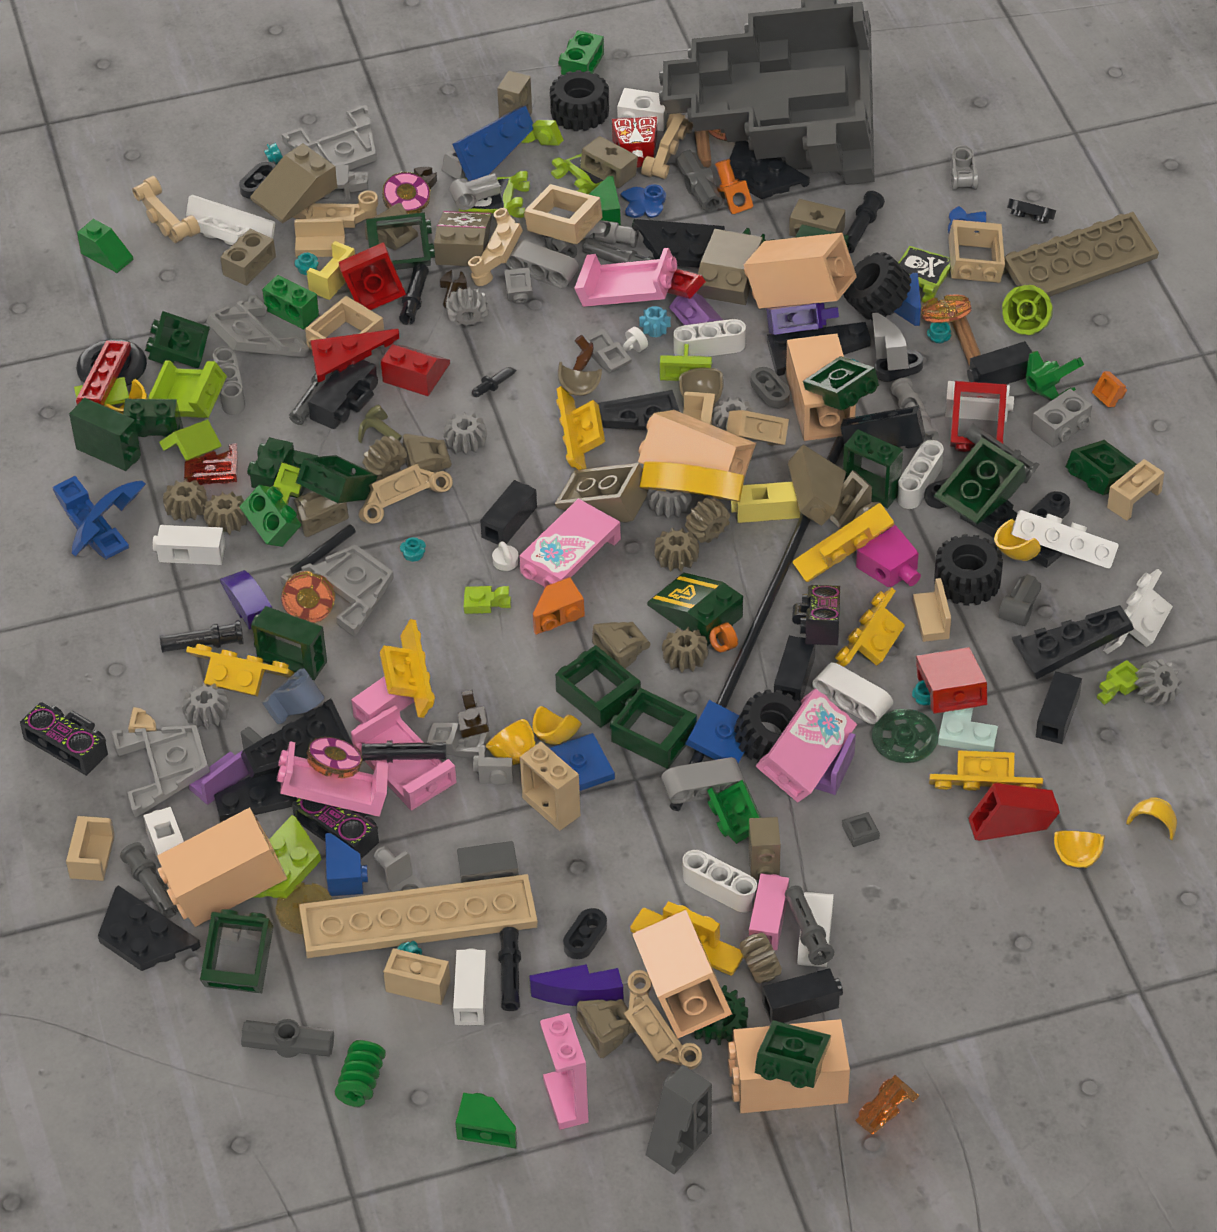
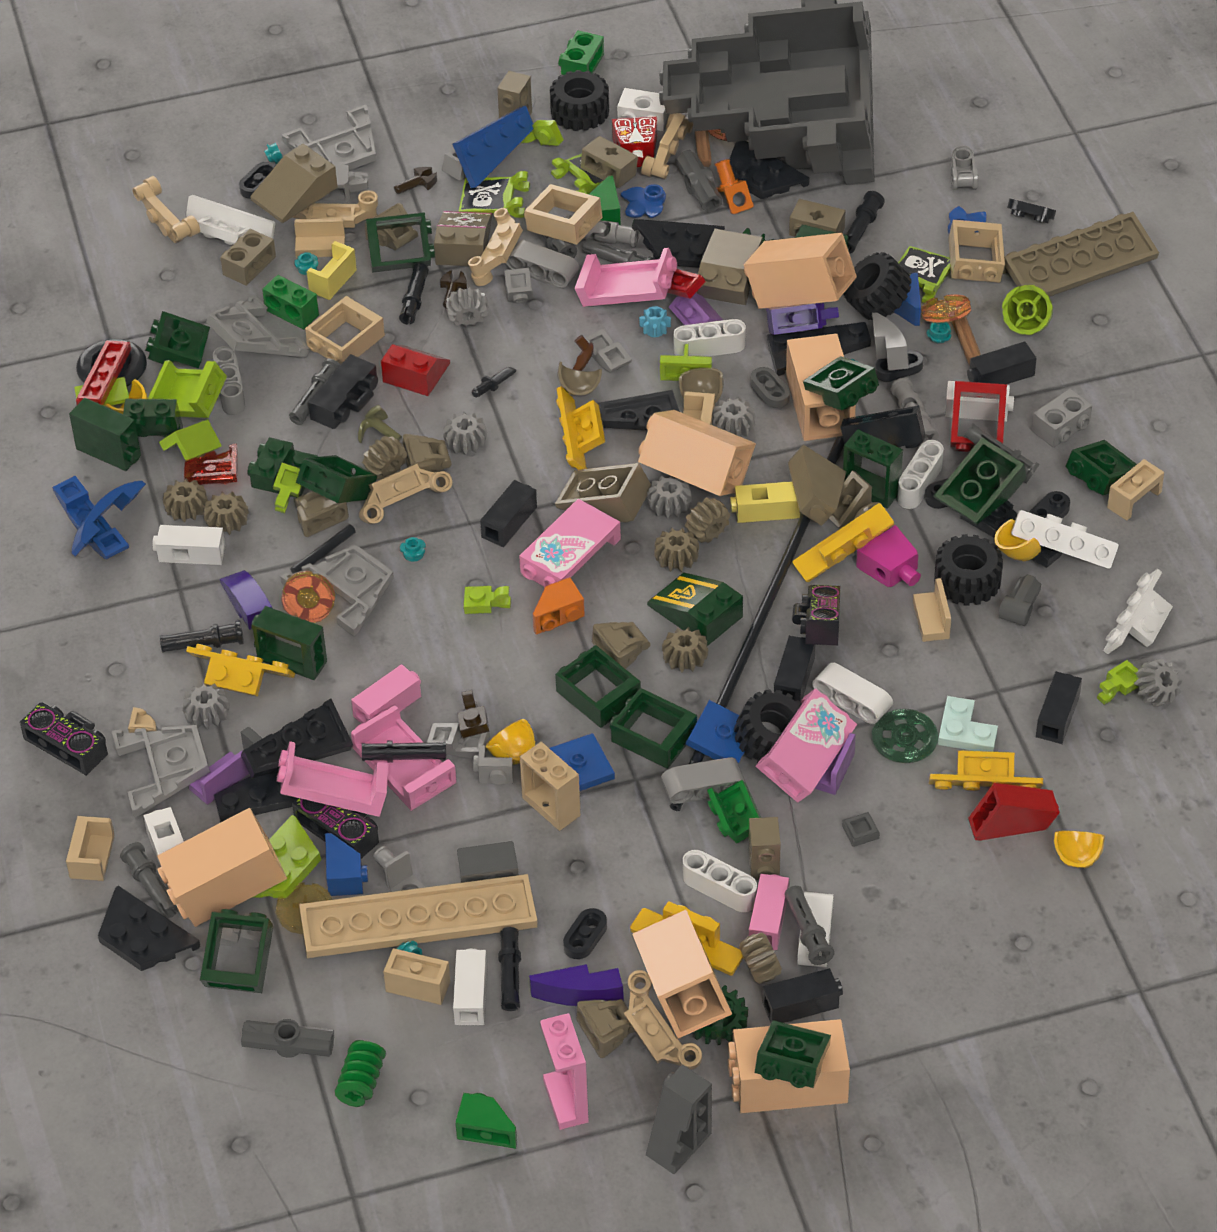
green slope [77,218,133,273] -> none
green brick [239,485,302,547] -> none
sand blue pin [262,668,324,724] -> none
tile [307,737,362,778] -> none
red wing [310,329,399,382] -> none
red slope [338,242,406,310] -> none
yellow bracket [380,619,435,718] -> none
tile [382,172,431,214] -> none
light grey piece [450,173,501,210] -> none
white tile [492,541,519,571] -> none
yellow helmet [532,706,582,745] -> none
white tile [623,327,648,353] -> none
yellow slope [640,462,745,502] -> none
orange tile [709,622,738,653] -> none
tan panel [726,410,789,446] -> none
yellow bracket [835,587,905,667] -> none
clear orange wing [855,1075,920,1135] -> none
teal plate [912,680,931,706] -> none
panel [916,647,987,714] -> none
black wing [1012,605,1134,679] -> none
green piece [1026,351,1084,401] -> none
orange tile [1092,371,1127,407] -> none
yellow helmet [1126,798,1177,840] -> none

